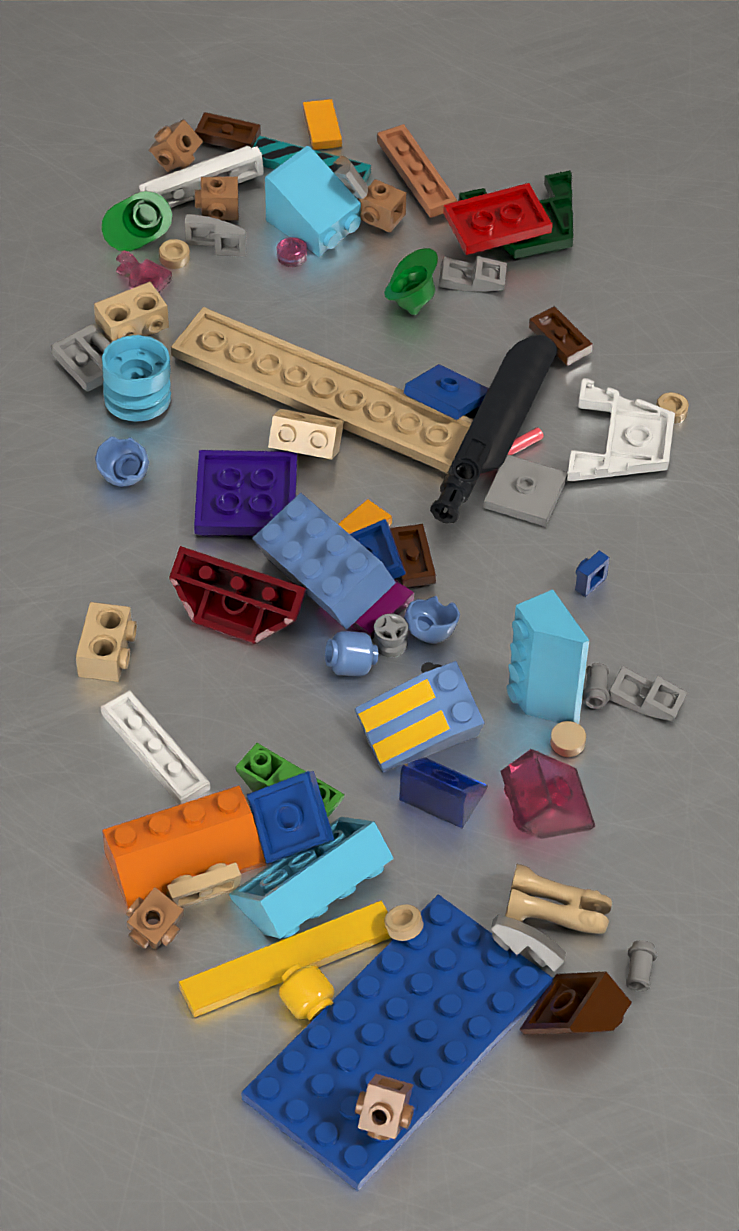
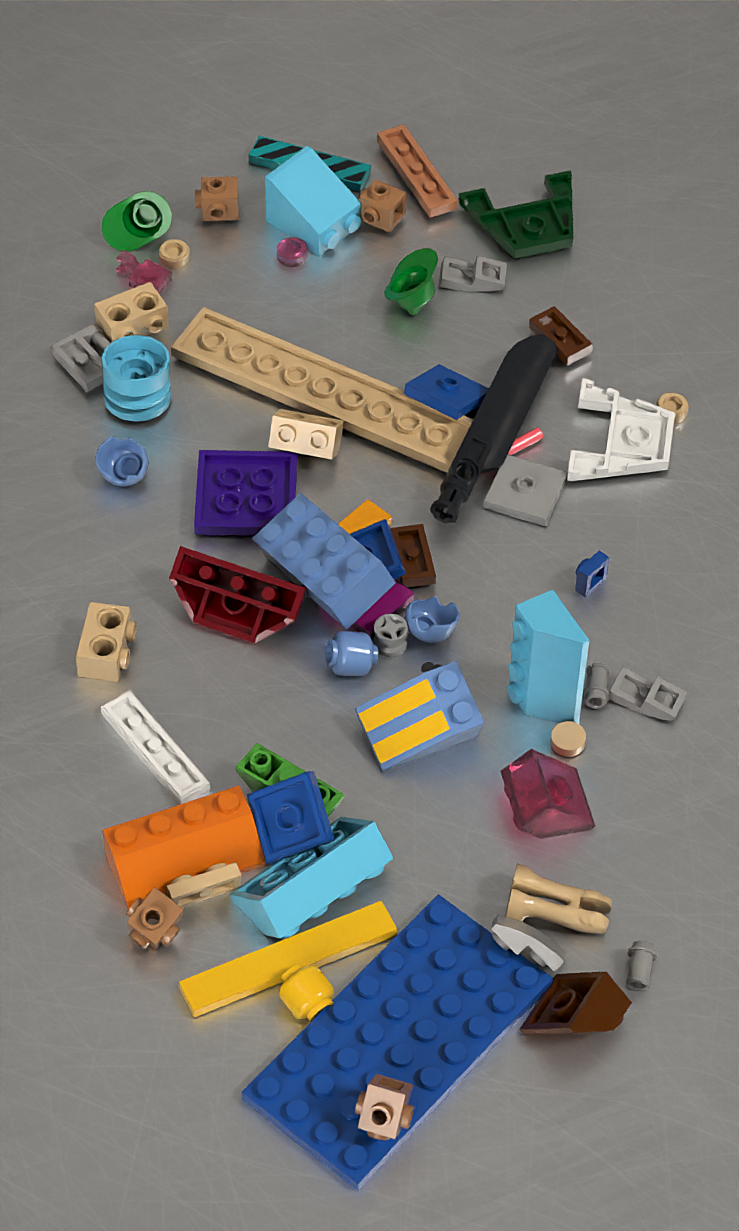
white panel [139,146,264,208] -> none
medium nougat brick [149,119,203,172] -> none
light grey slope [185,214,246,257] -> none
reddish brown plate [195,112,261,150] -> none
light orange tile [303,99,342,150] -> none
light grey slope [333,156,368,199] -> none
tan tile [385,904,423,941] -> none
clear blue slope [399,757,488,829] -> none
red plate [443,183,552,255] -> none

